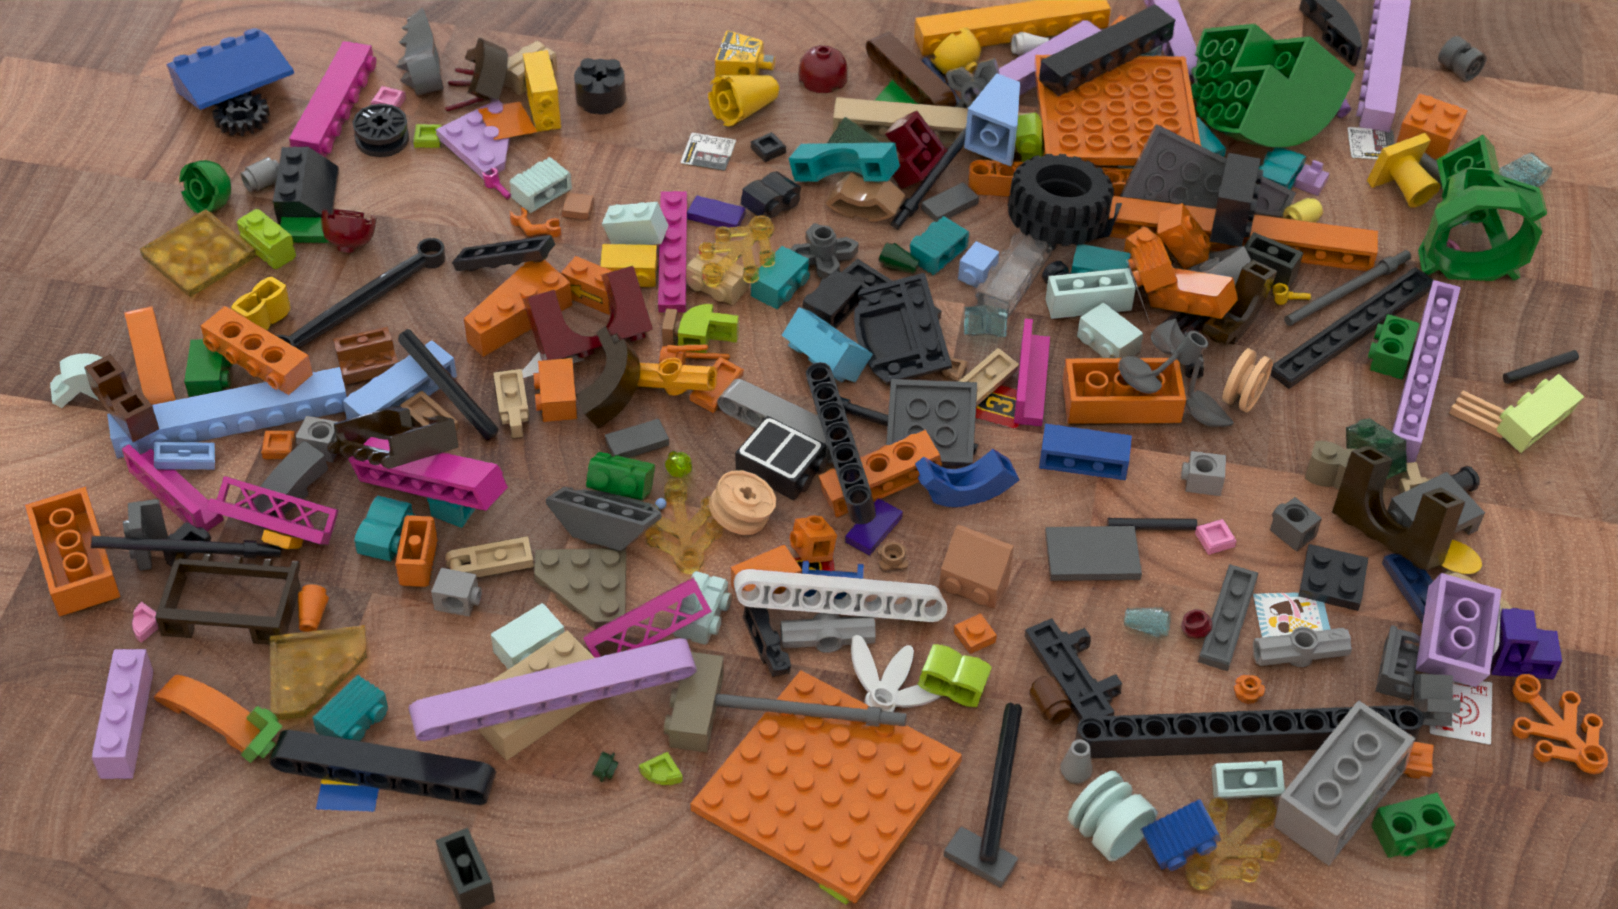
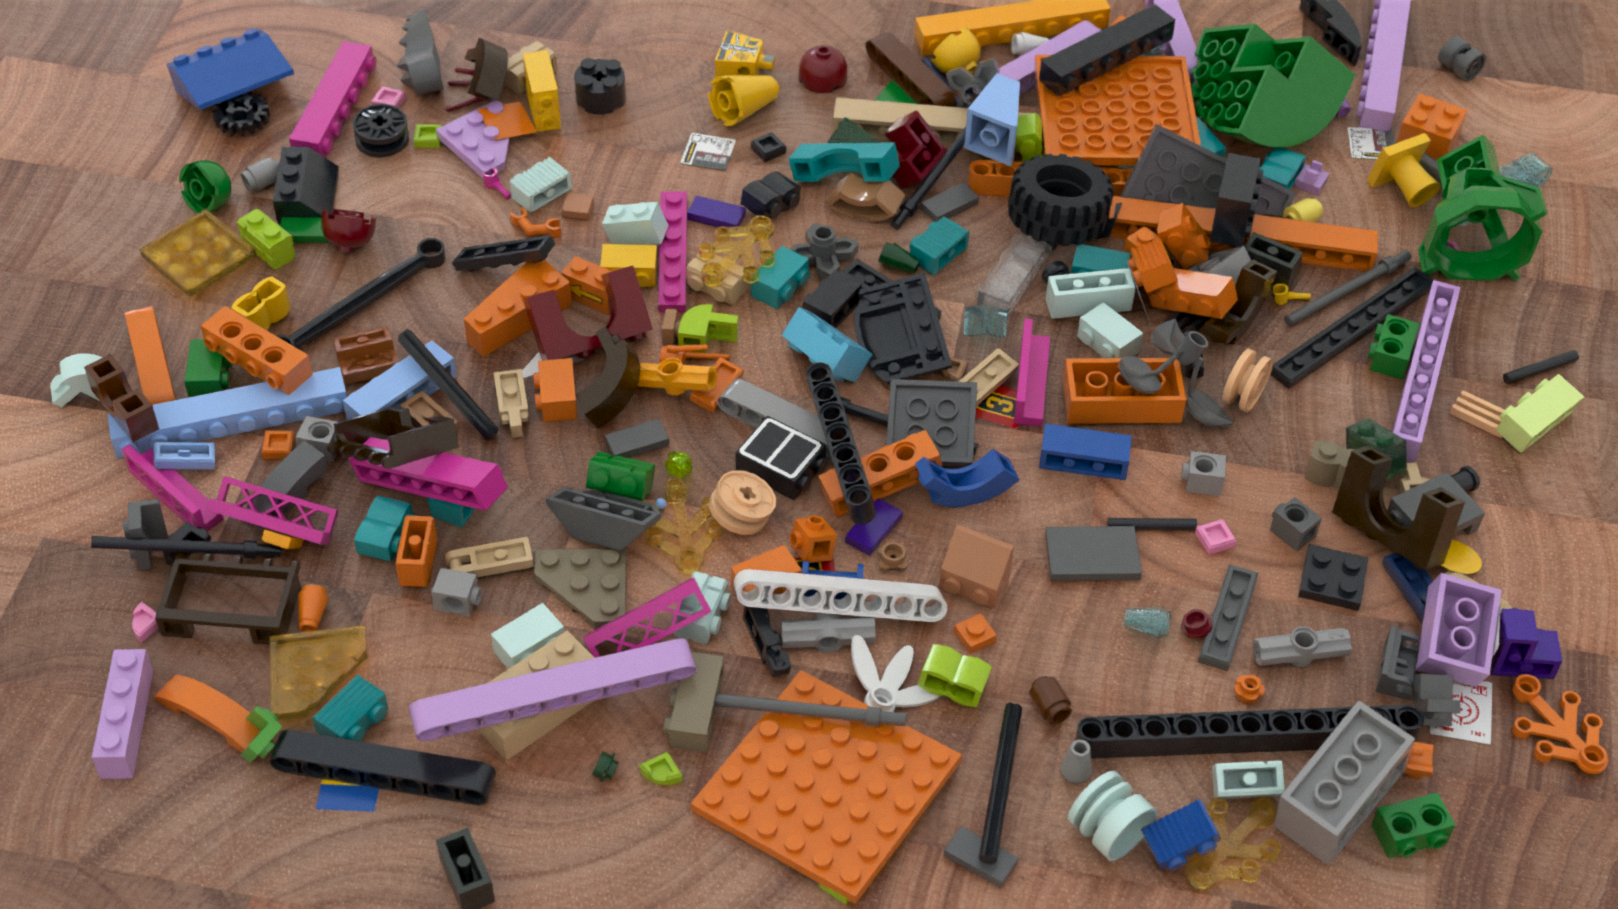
orange brick [25,486,121,617] -> none
light blue brick [958,242,999,290] -> none
black hinge [1025,618,1122,721] -> none
sticker [1253,593,1330,638] -> none

